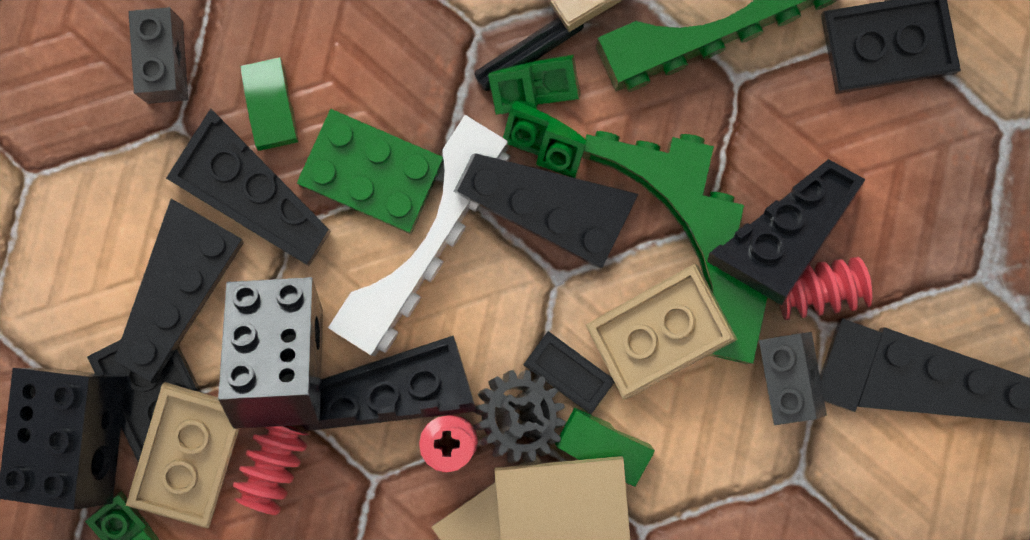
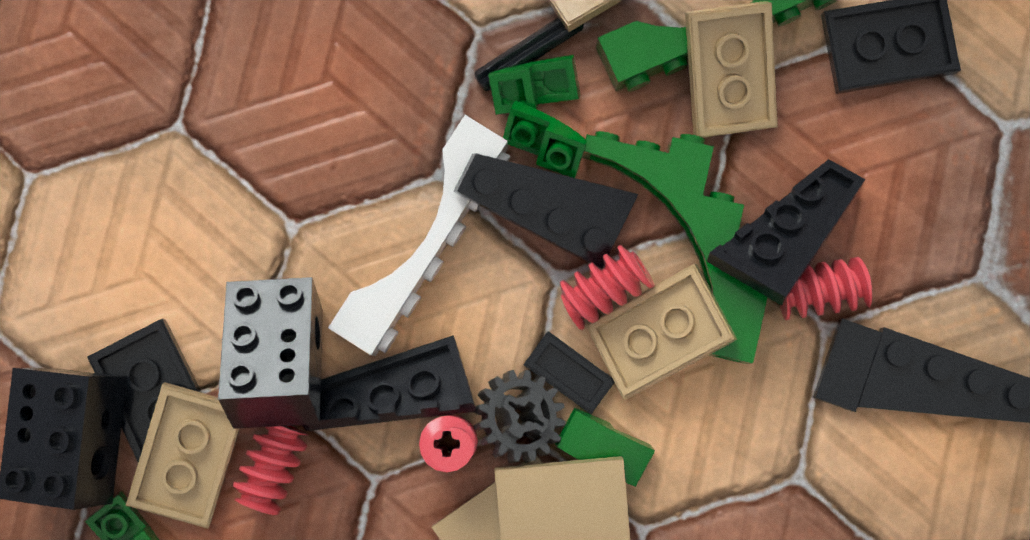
black wing [114,198,244,384] -> none
dark grey brick [128,7,189,104] -> none
black wing [166,108,331,266] -> none
green slope [240,57,298,151] -> none
green plate [297,108,444,234] -> none
dark grey brick [759,332,827,425] -> none
none -> coral piece [560,245,655,330]
none -> tan tile [685,1,777,138]

